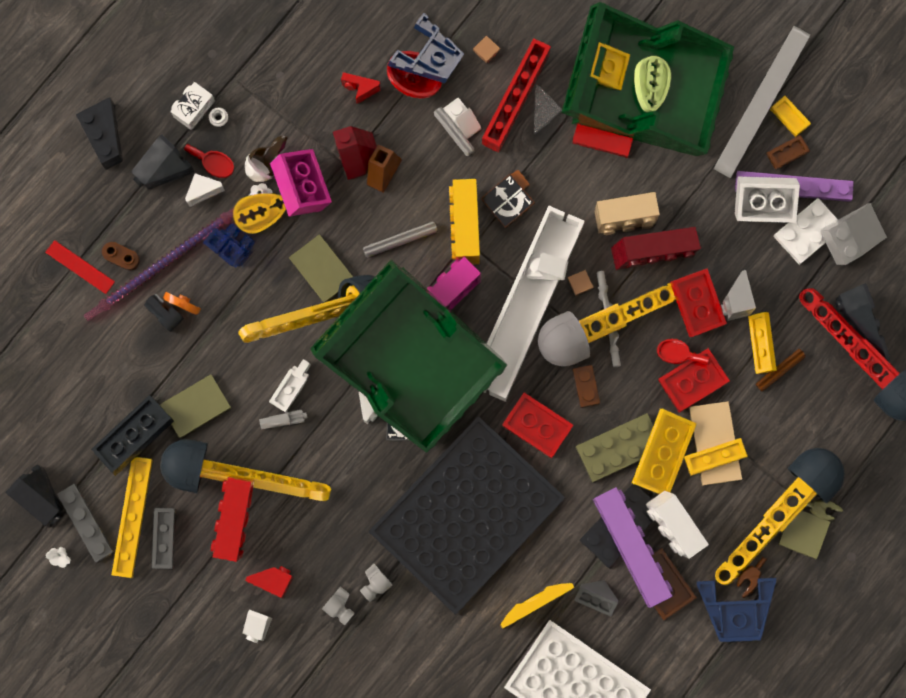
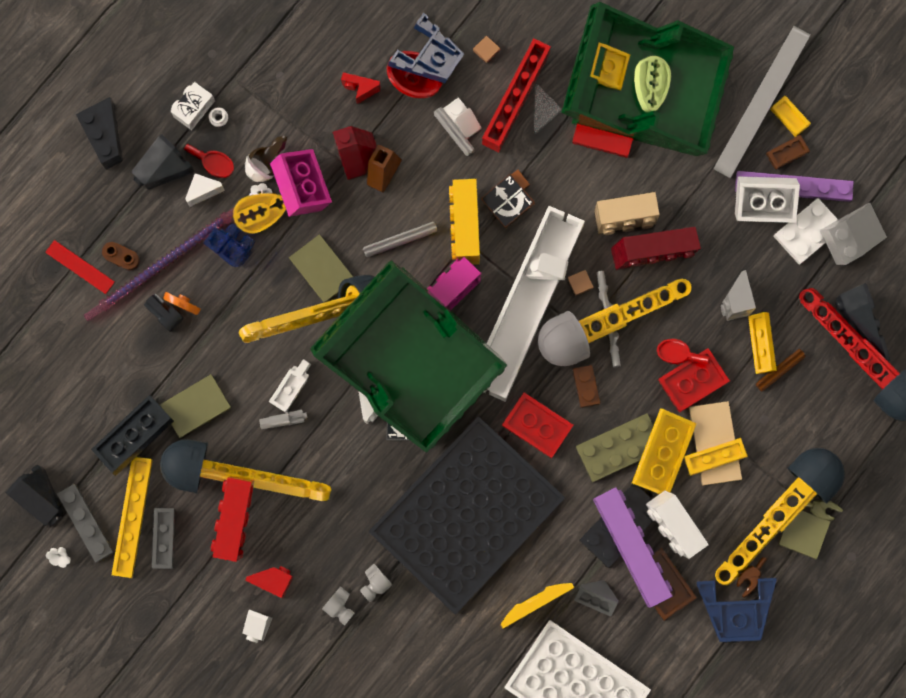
red plate [670,269,727,337] -> none

